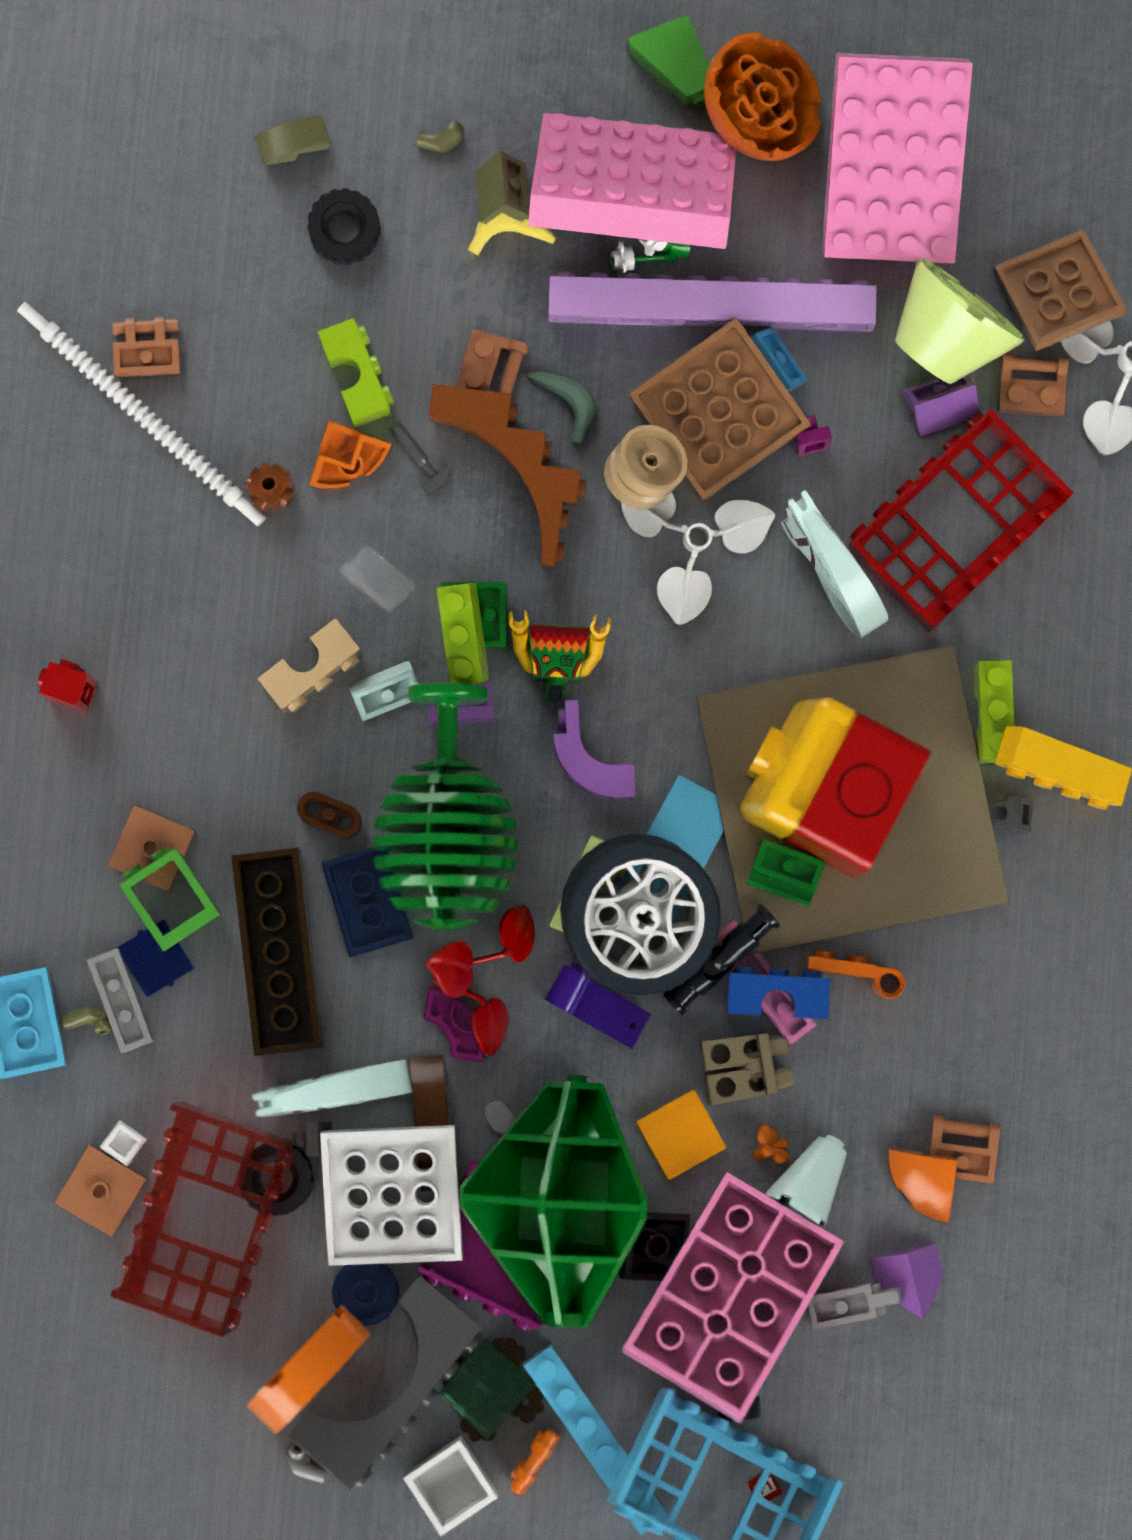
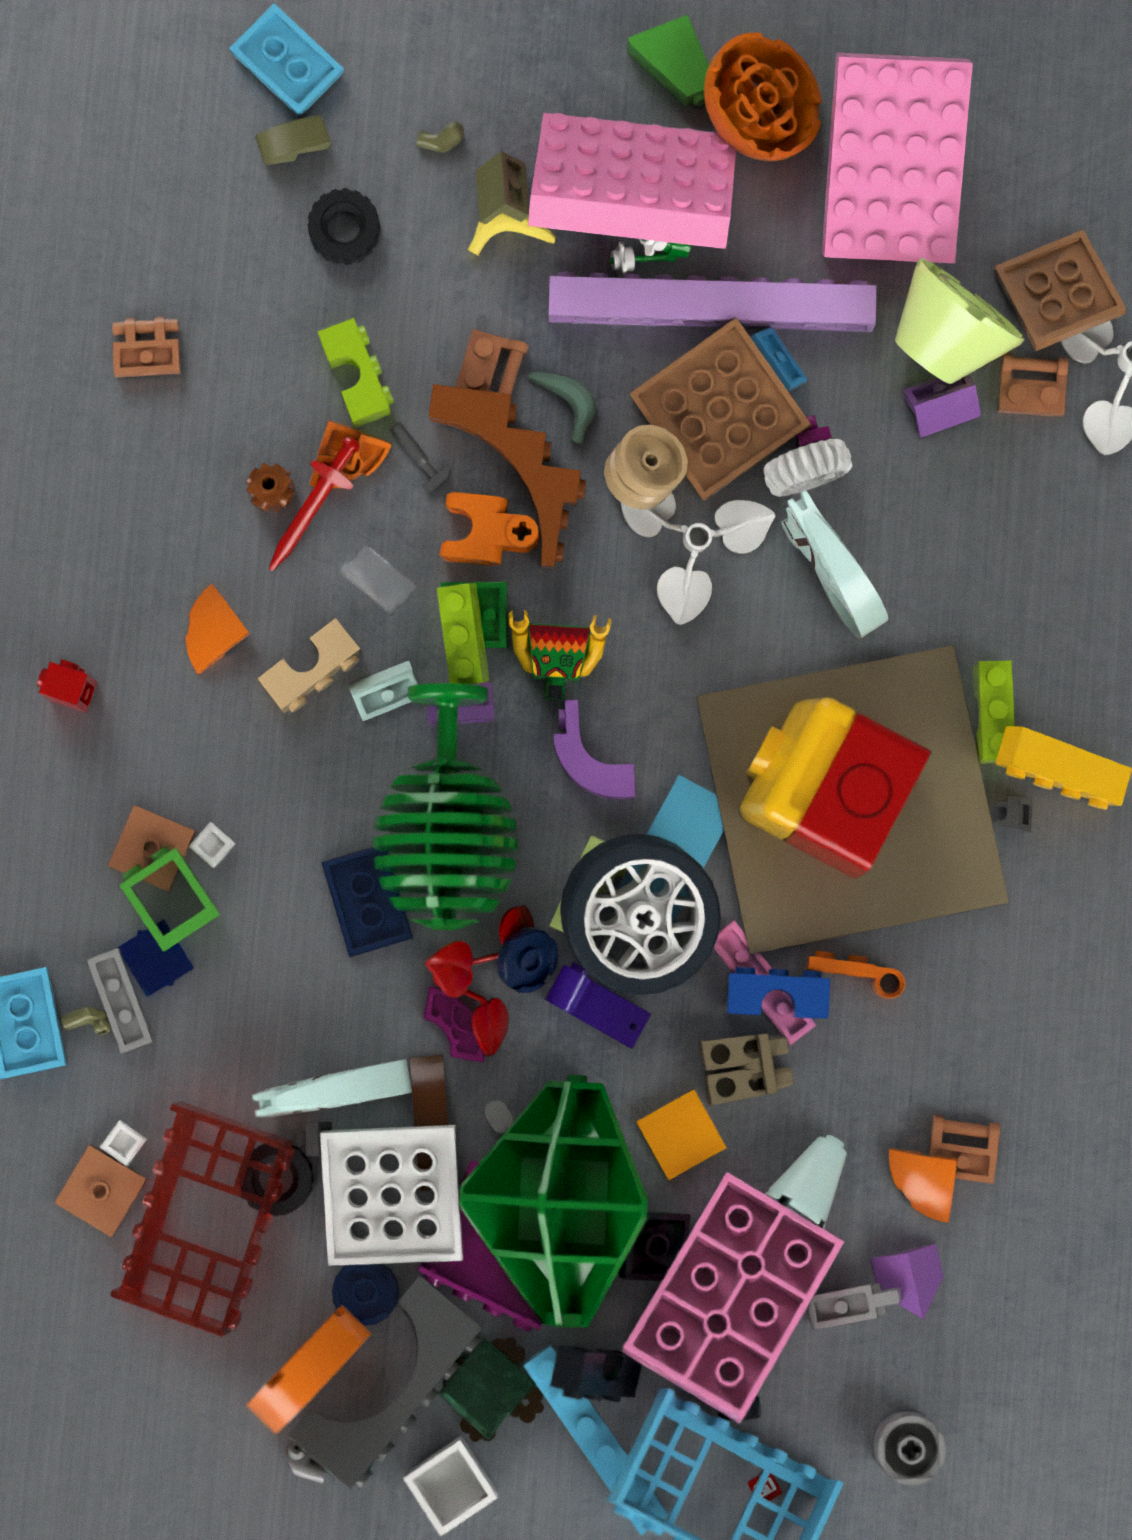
white hose [17,302,266,527] -> none
dark brown brick [231,847,324,1056] -> none
reddish brown plate [297,792,362,838] -> none
orange plate [509,1426,561,1496] -> none
black piece [663,903,780,1015] -> none
green plate [746,839,826,908] -> none
orange plant [753,1124,790,1164] -> none
red window [848,409,1074,632] -> none
none -> orange brick [185,584,250,675]
none -> white tile [188,822,236,869]
none -> medium azure plate [229,3,345,118]
none -> red sword [269,436,360,571]
none -> orange piece [439,492,540,566]
none -> dark blue tile [497,927,558,993]
none -> black arch [550,1345,642,1402]
none -> white gear [763,439,853,497]
none -> light grey brick [873,1411,946,1485]

